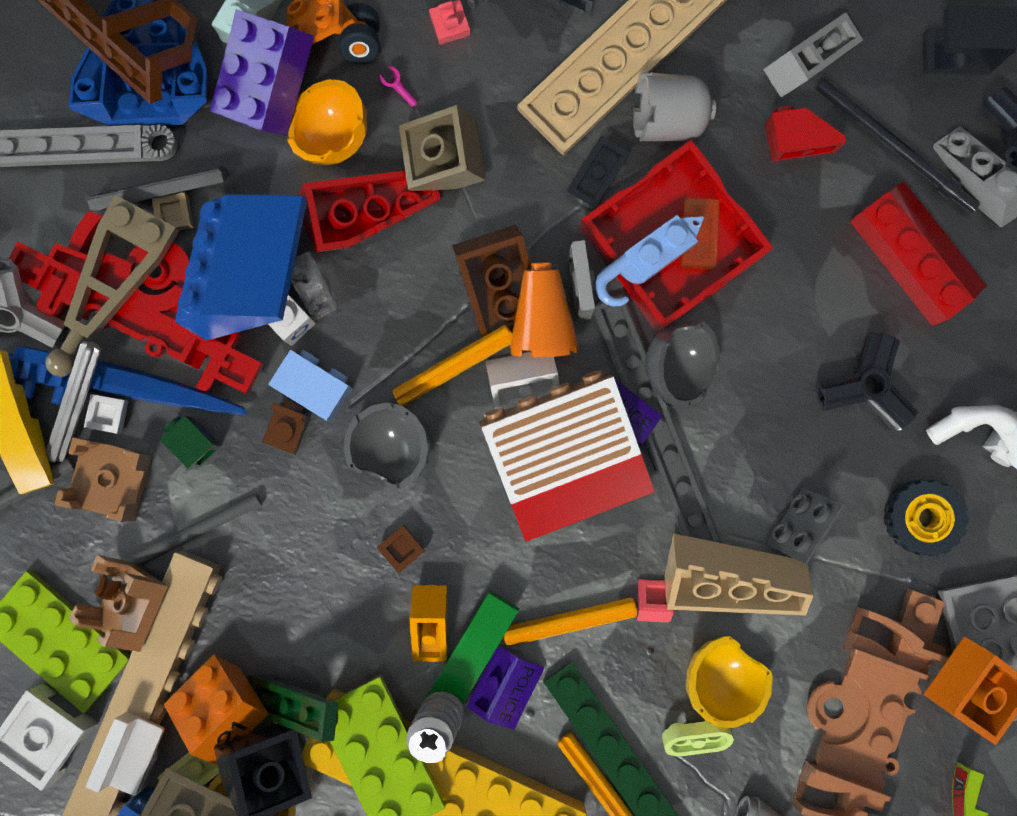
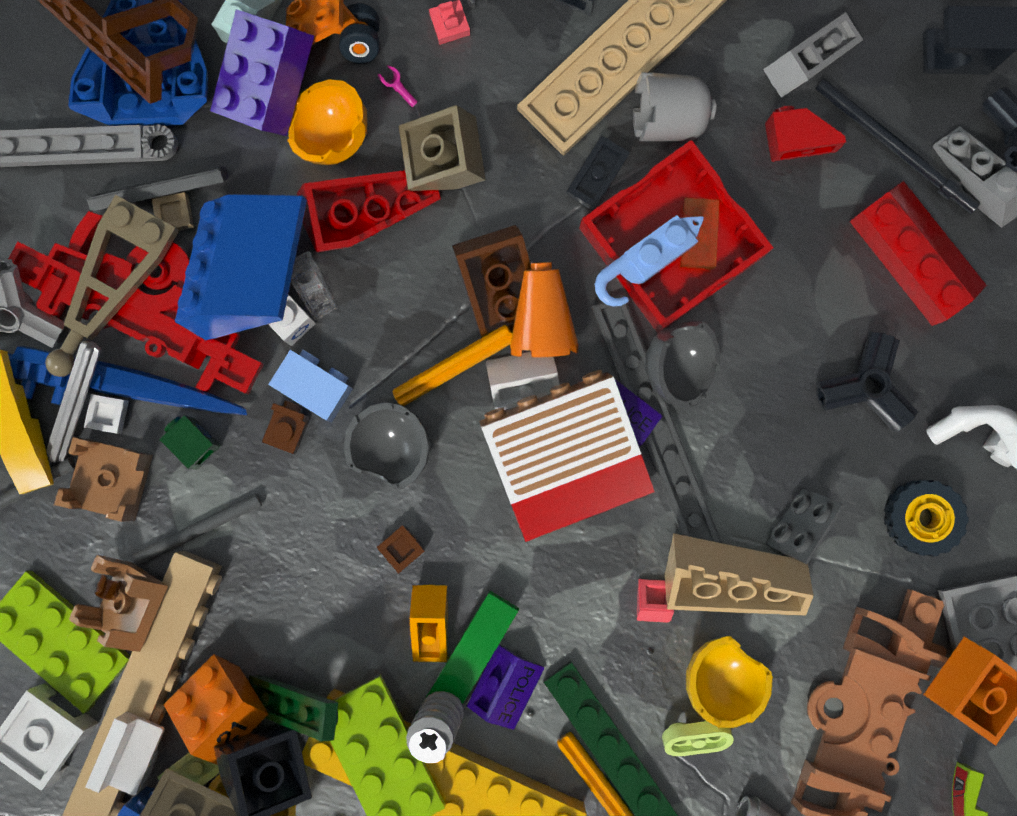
light orange axle [504,598,637,646] -> none
light grey plate [568,240,595,322] -> none

